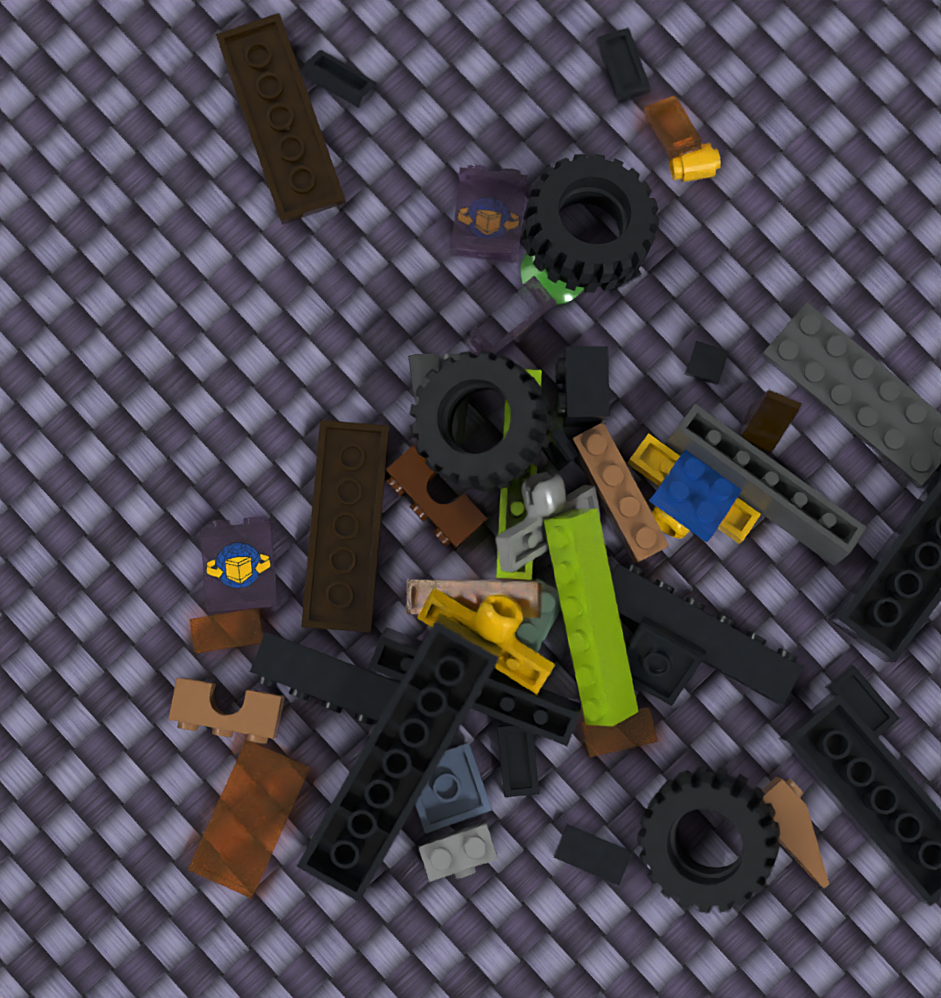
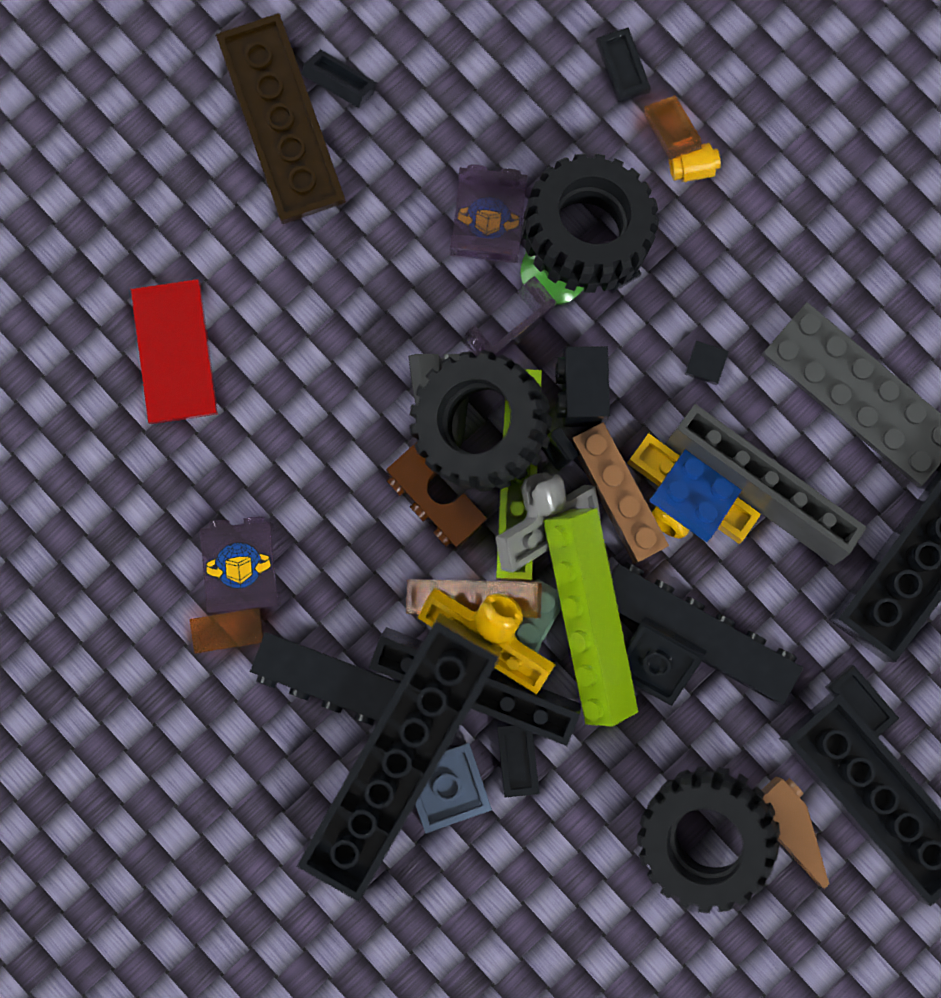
medium nougat arch [169,677,285,744] -> none
clear orange tile [188,740,311,899] -> none
dark brown plate [301,420,390,633] -> none
light grey brick [419,820,498,882] -> none
black tile [553,824,632,885] -> none
clear orange tile [580,707,658,757] -> none
dark brown slope [738,389,802,455] -> none
none -> red tile [131,279,218,424]

